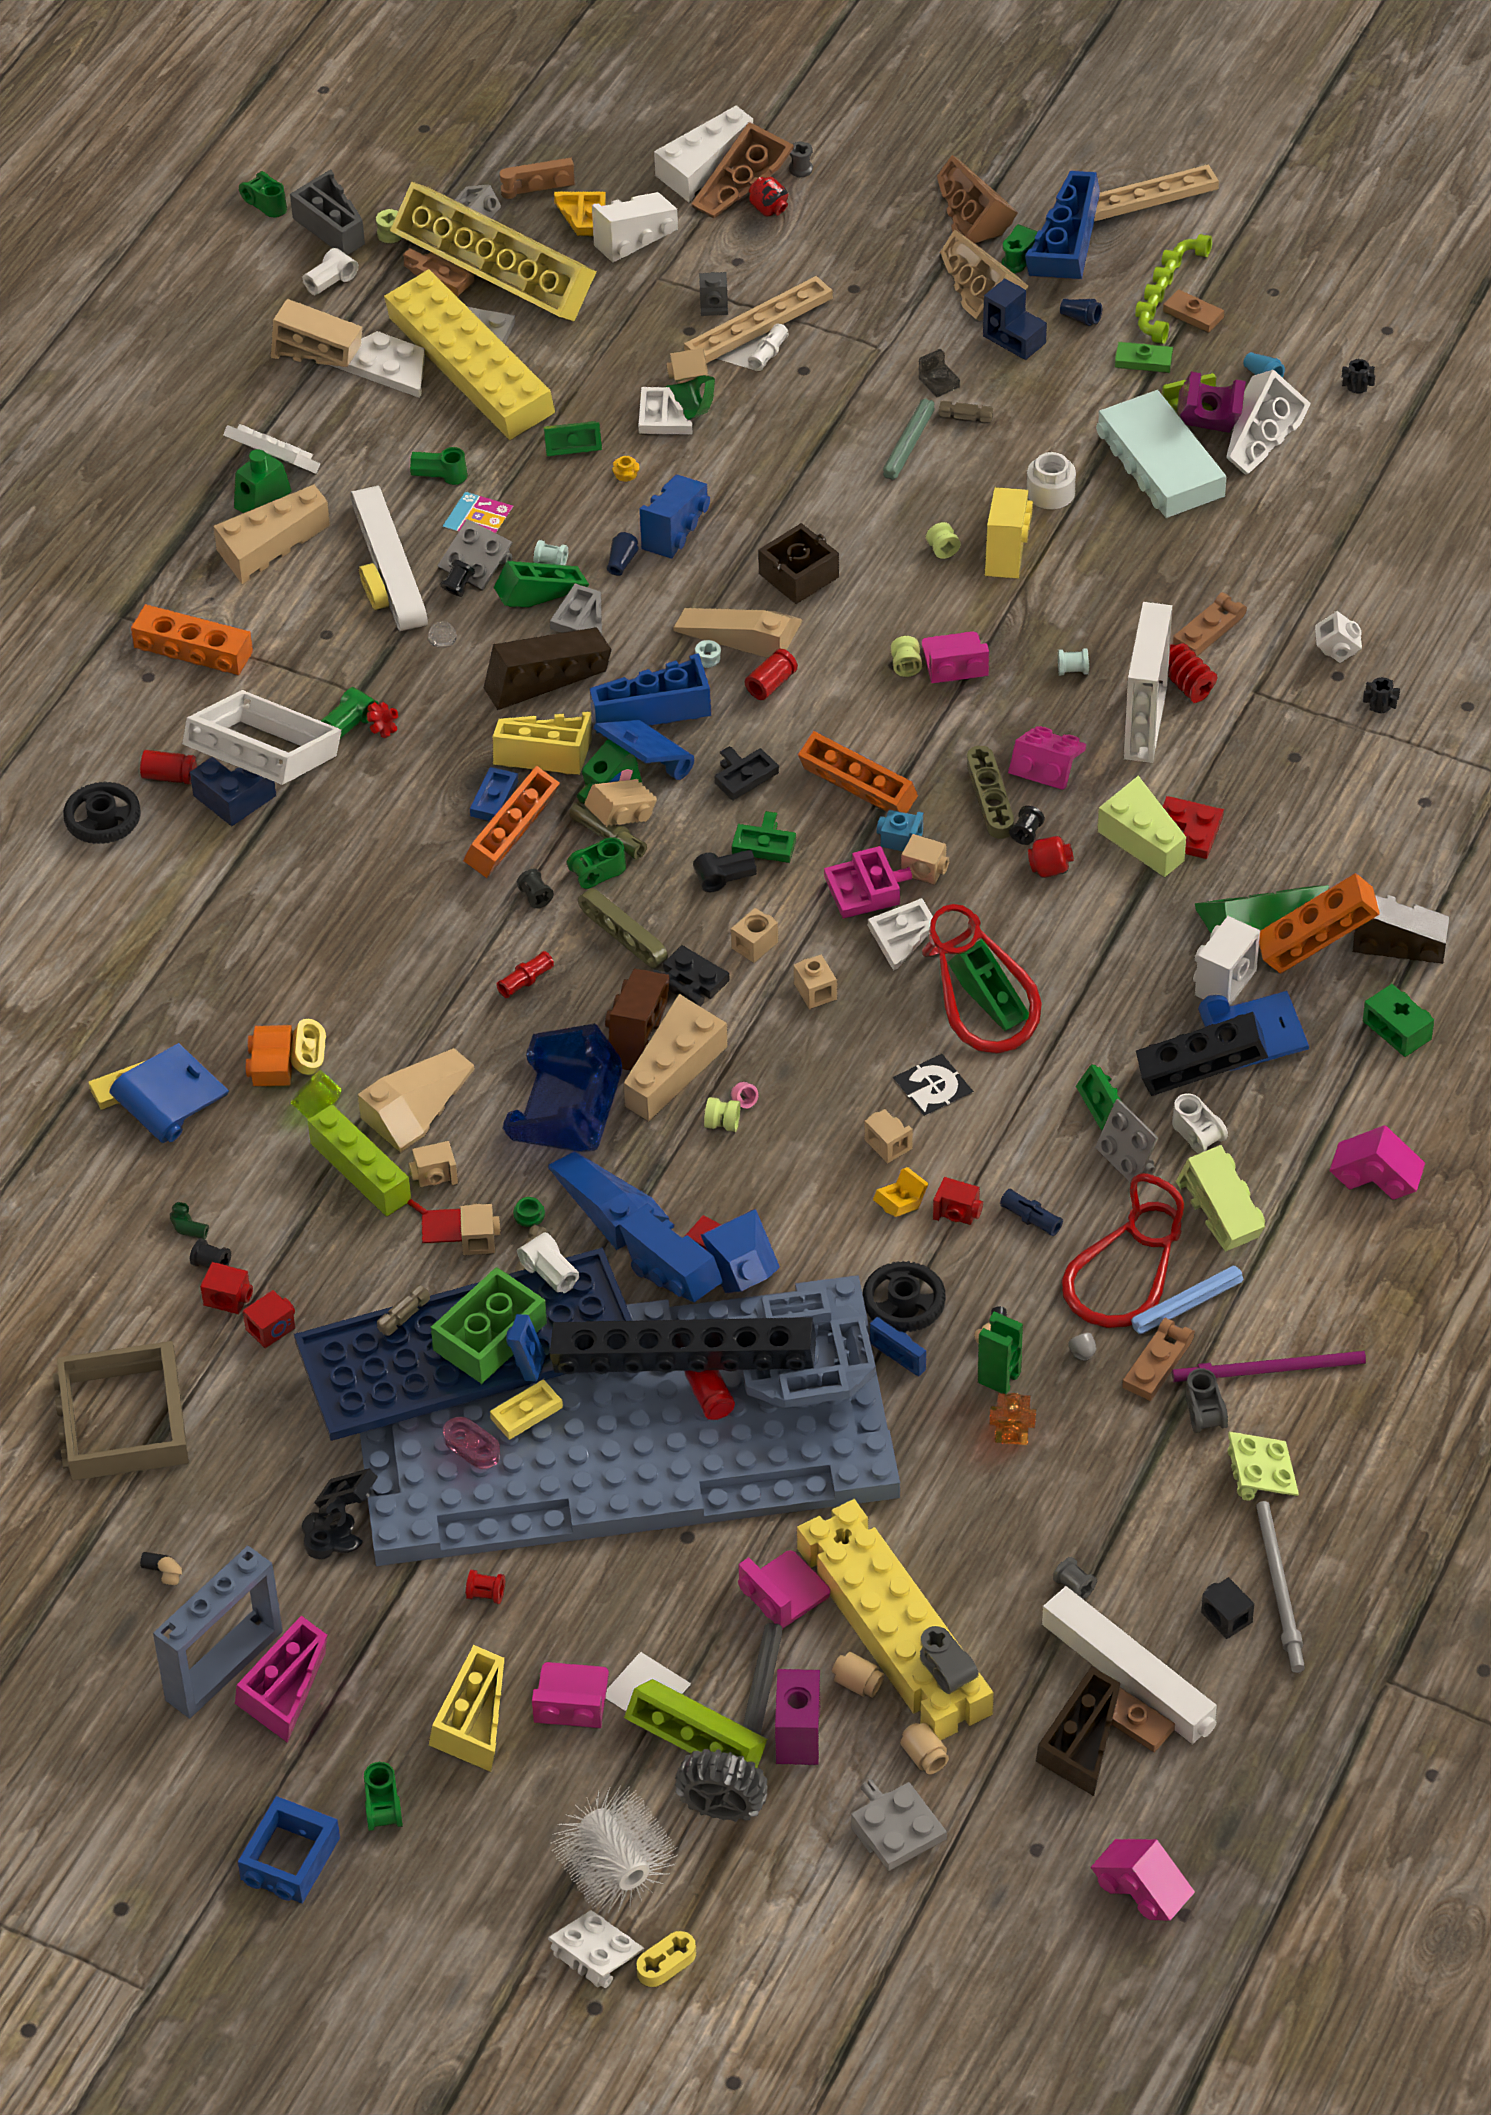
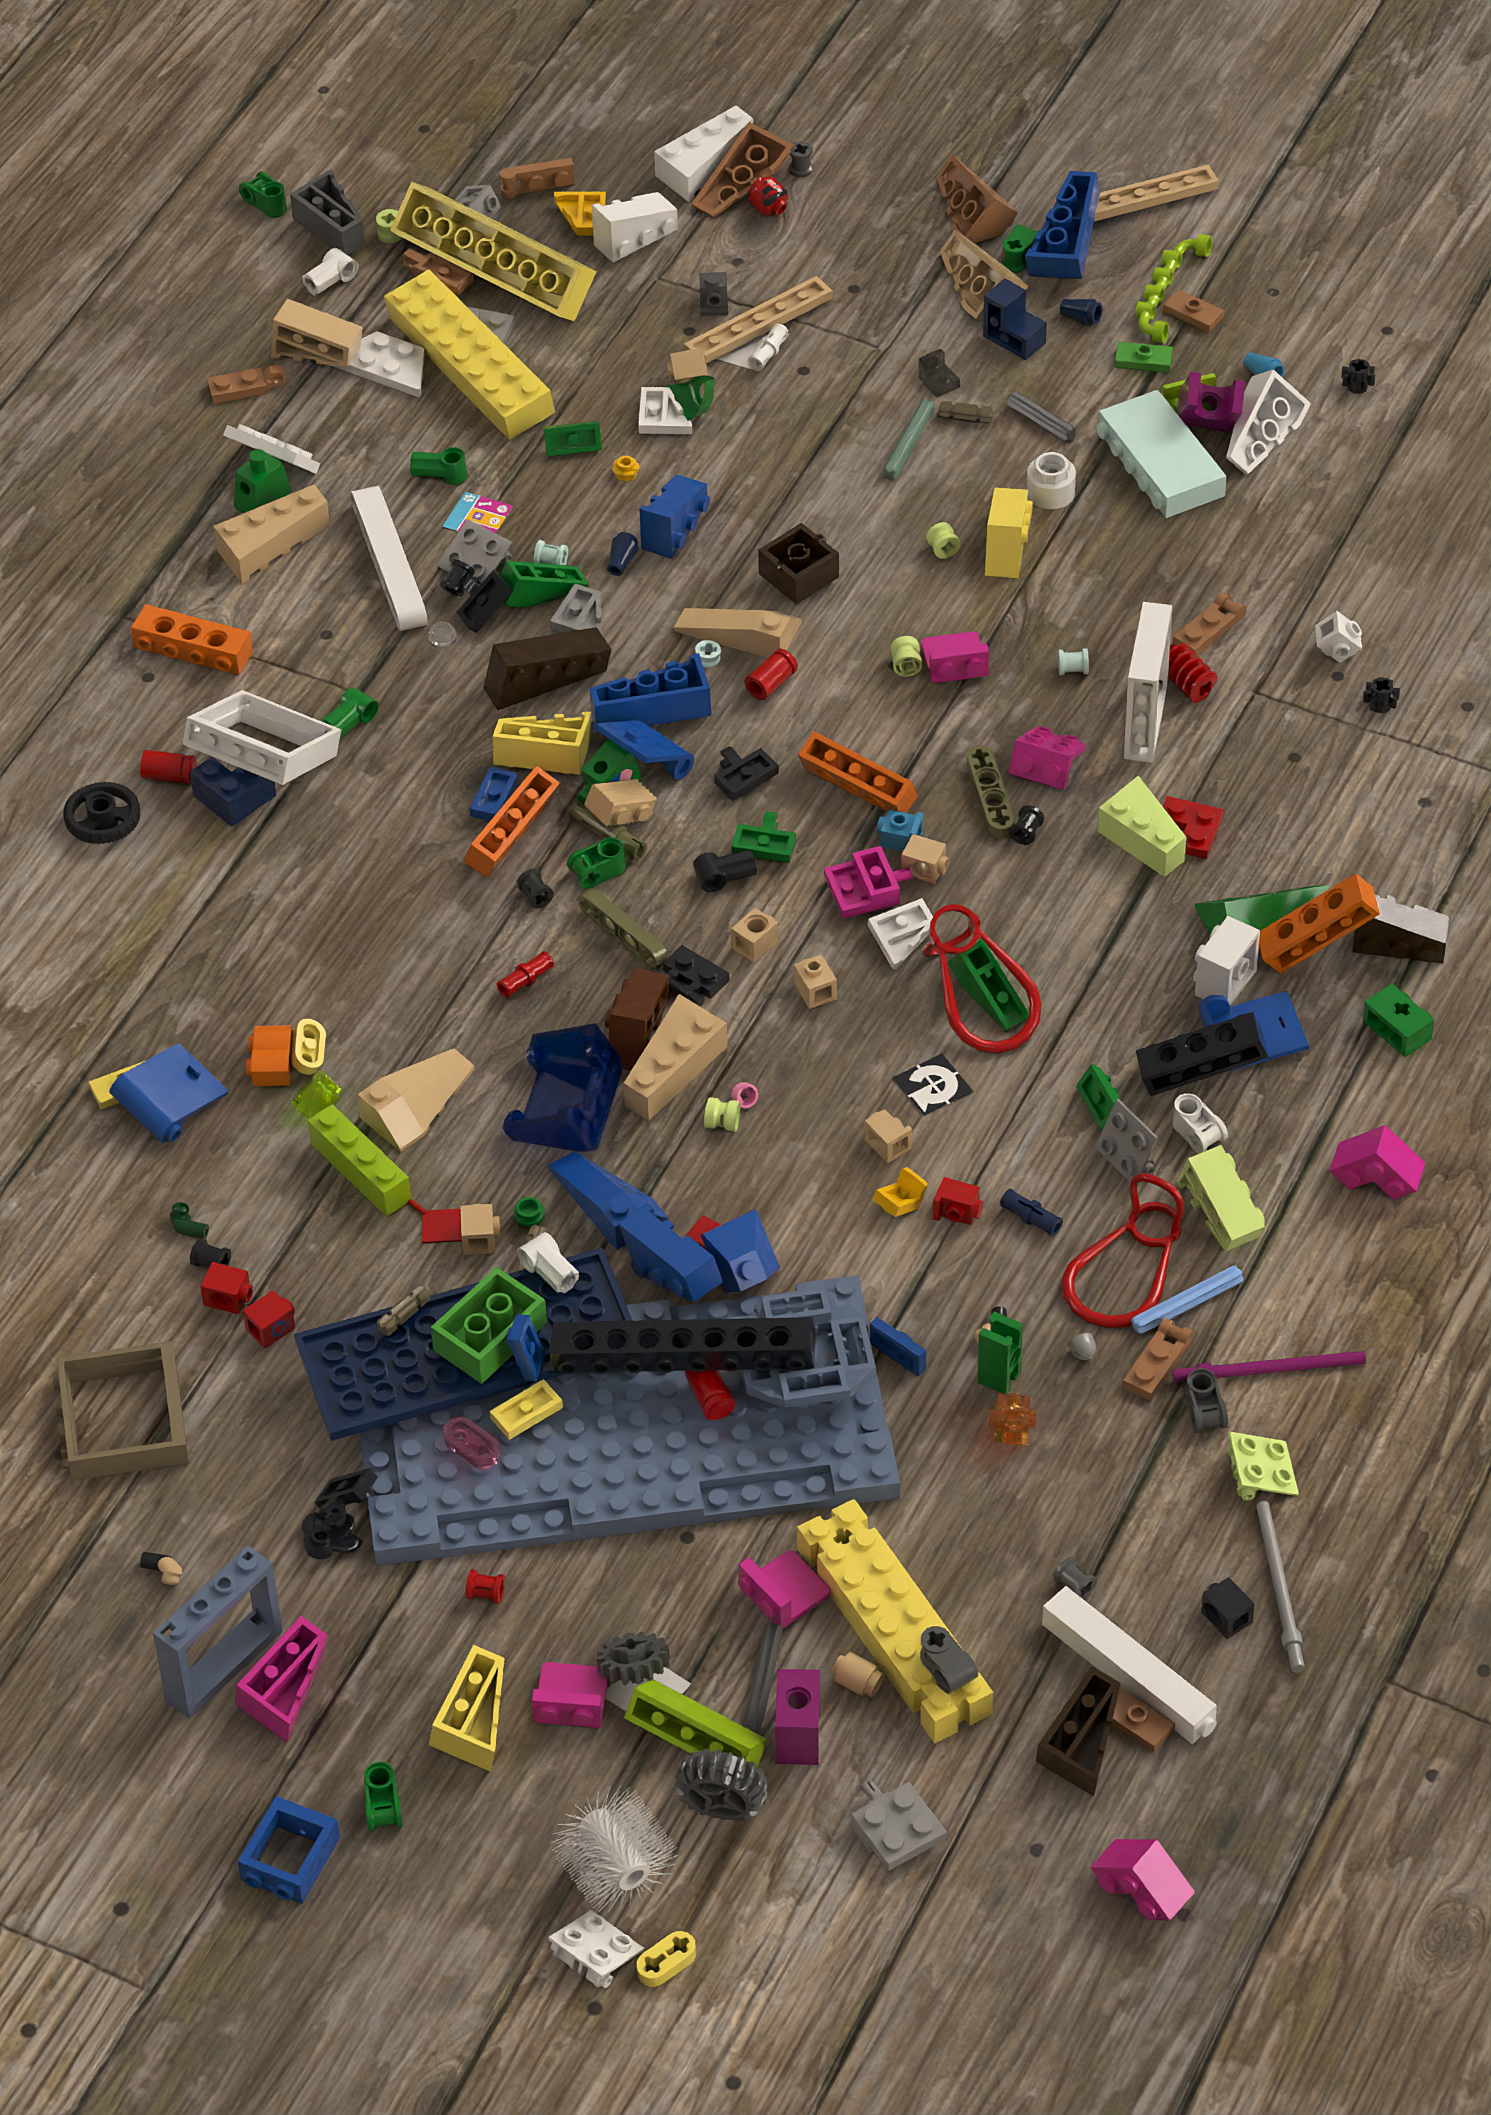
light yellow beam [359,563,389,610] -> none
red plant [367,702,398,738] -> none
tan brick [408,1141,458,1187] -> none
black wheel [862,1261,946,1333] -> none
tan brick [900,1723,949,1774] -> none
red head [1028,836,1074,878] -> none
none -> medium nougat hinge [207,365,286,404]
none -> black plate [456,570,513,633]
none -> dark grey gear [596,1632,670,1685]
none -> dark grey axle [1007,391,1076,442]

